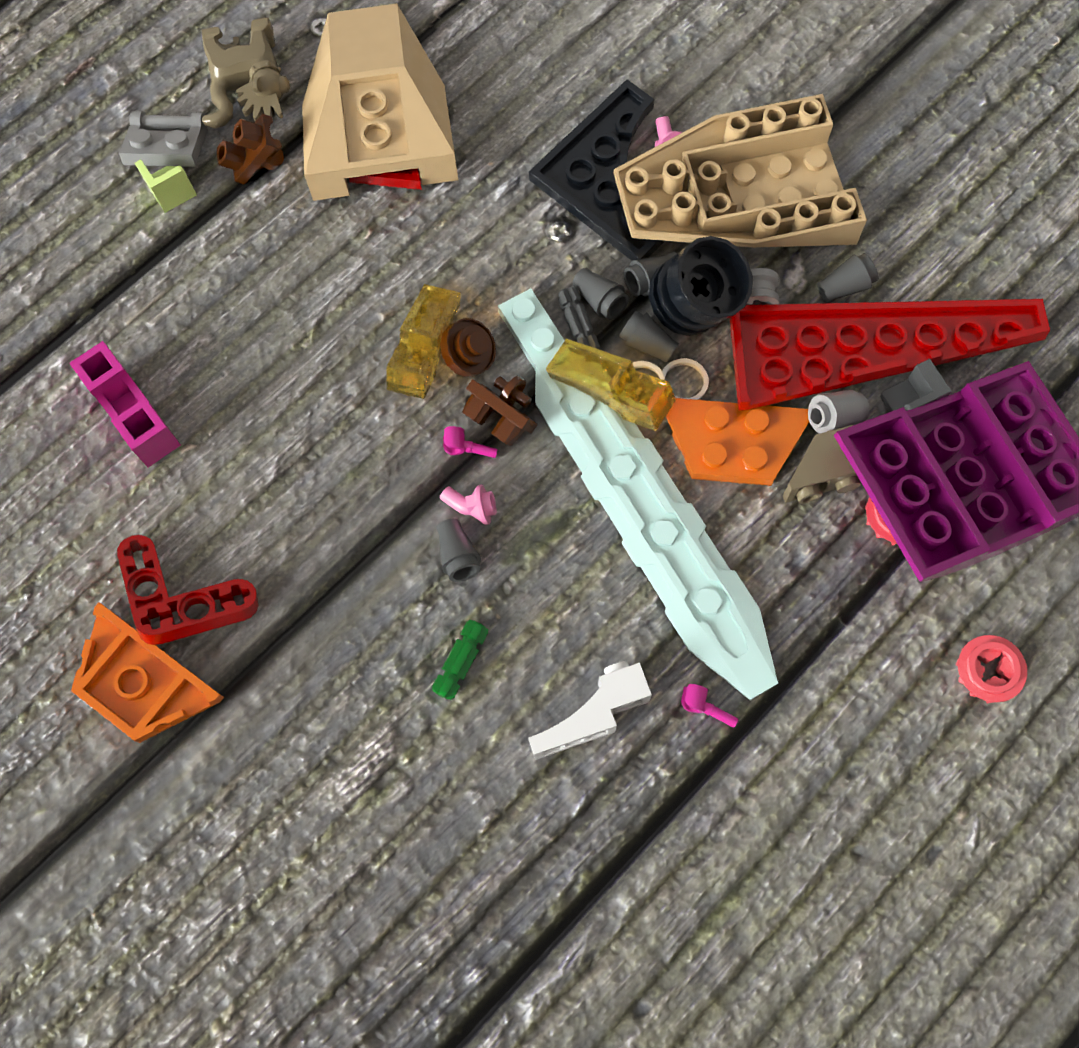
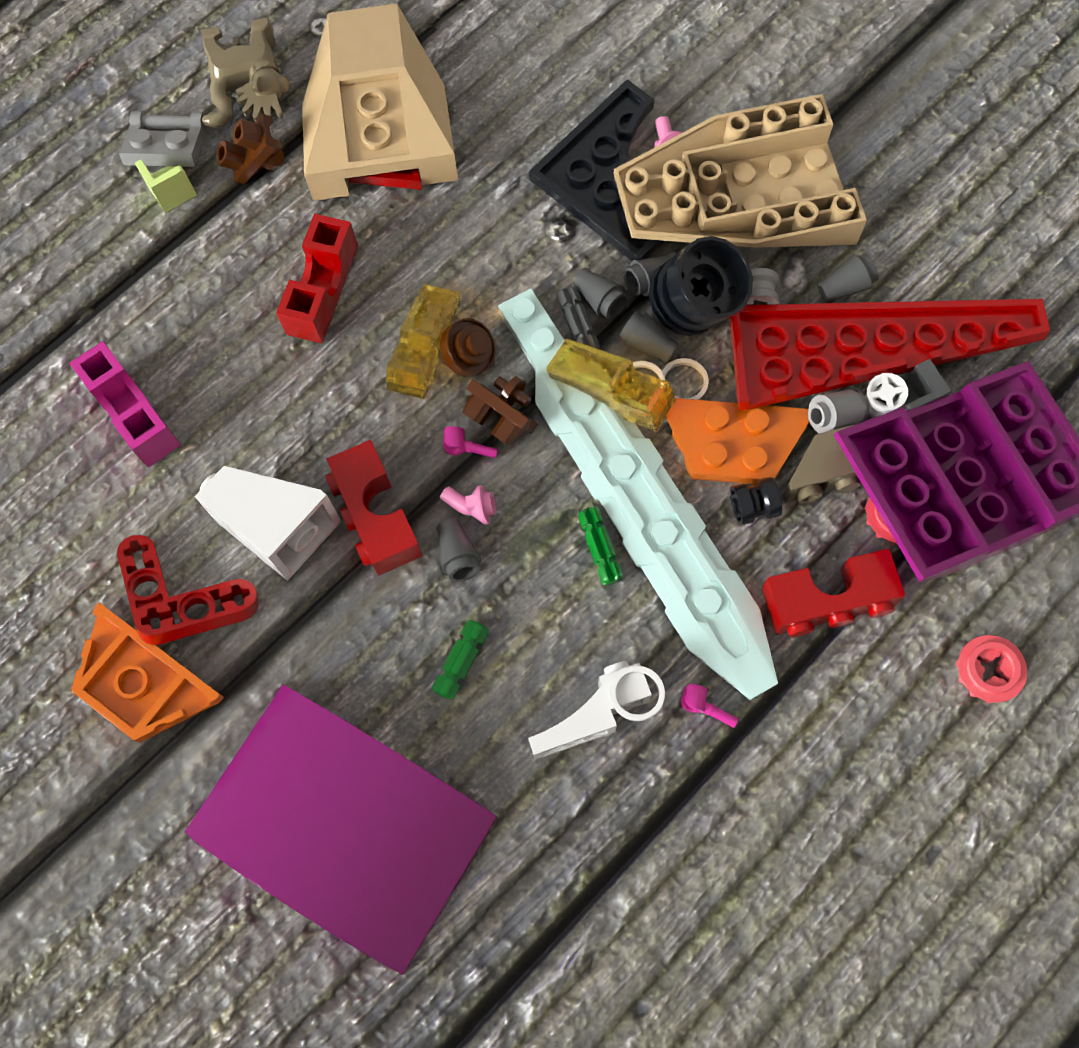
none -> magenta slope [184,685,497,975]
none -> white slope [195,466,342,581]
none -> red arch [276,213,358,344]
none -> red arch [325,439,423,576]
none -> green axle [579,507,623,586]
none -> white piece [610,666,665,721]
none -> black wheel [730,477,782,526]
none -> red arch [761,548,906,638]
none -> white wheel [865,373,908,418]

